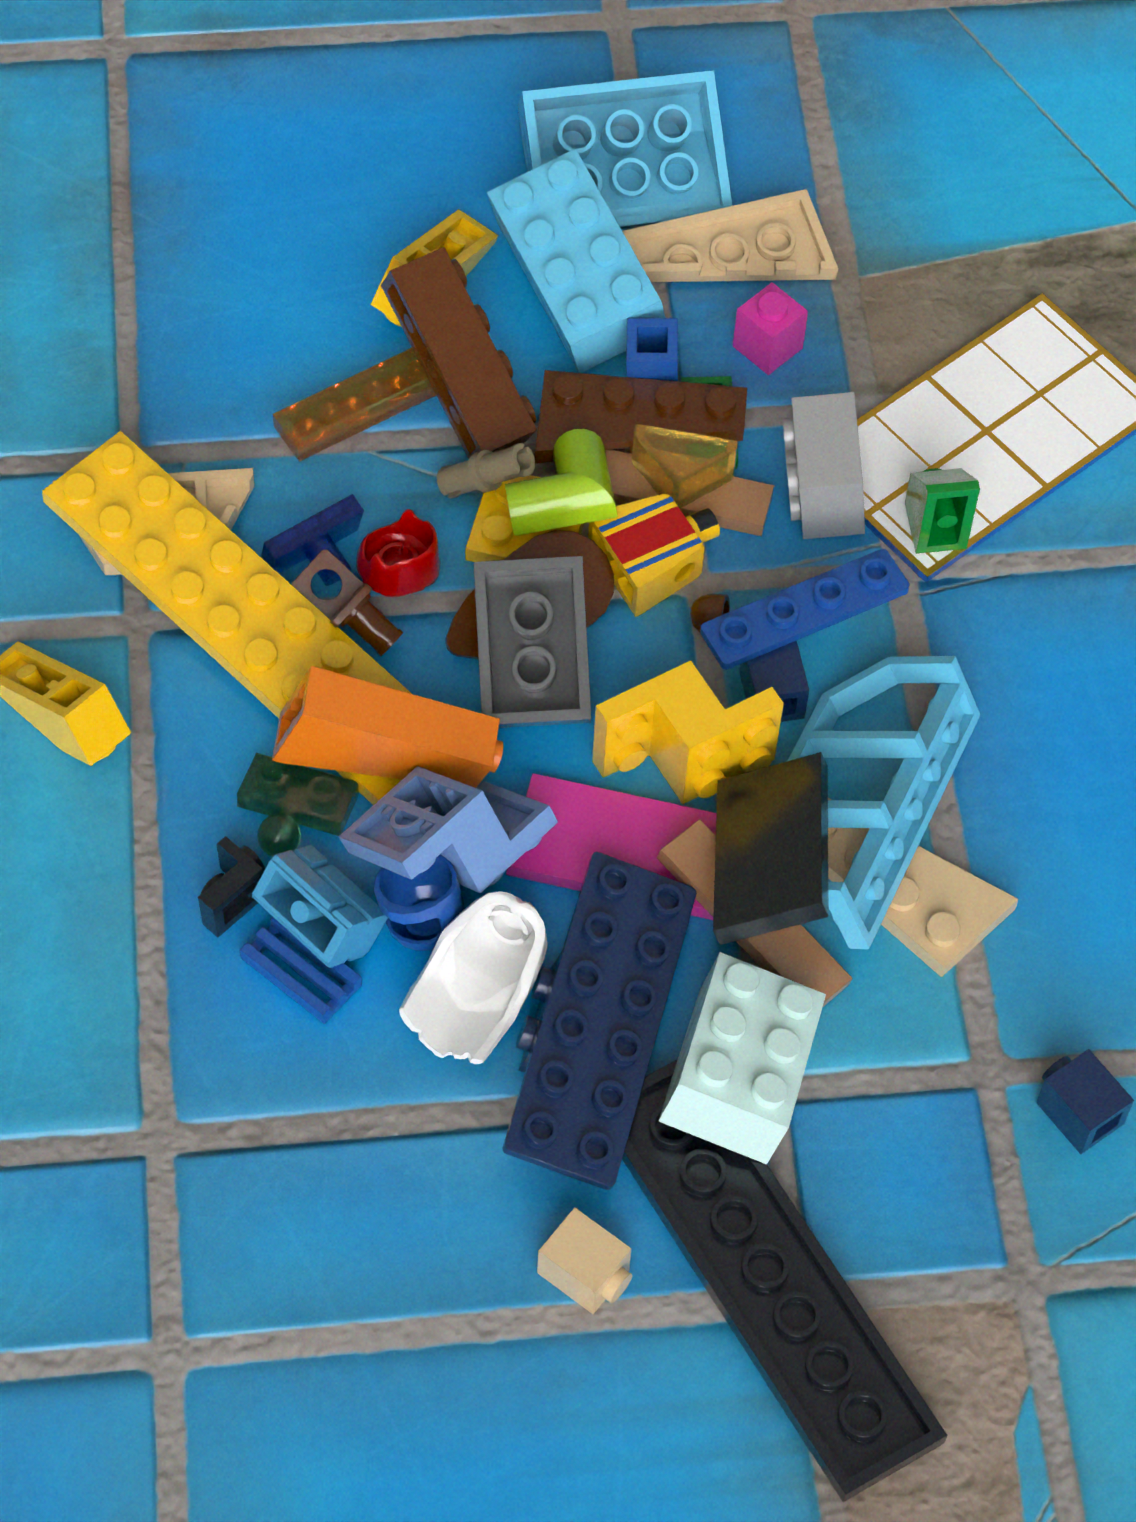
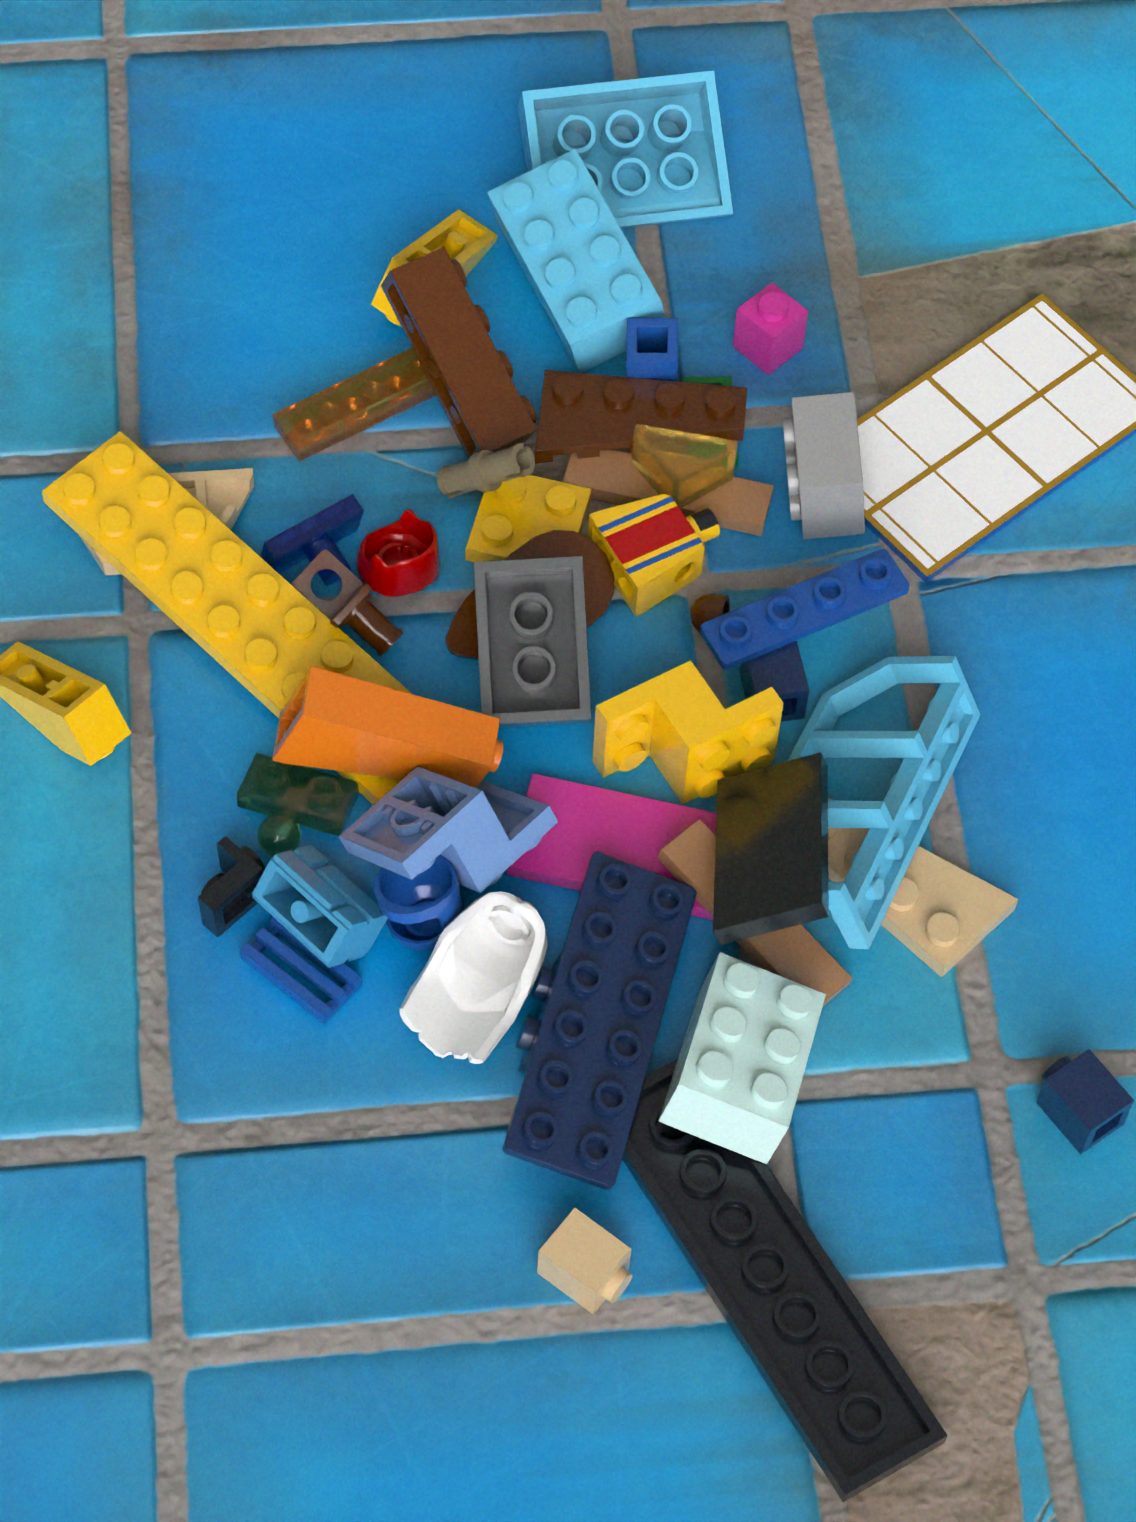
lime brick [505,429,618,536] -> none
tan wing [622,189,838,282] -> none
green slope [905,468,980,554] -> none

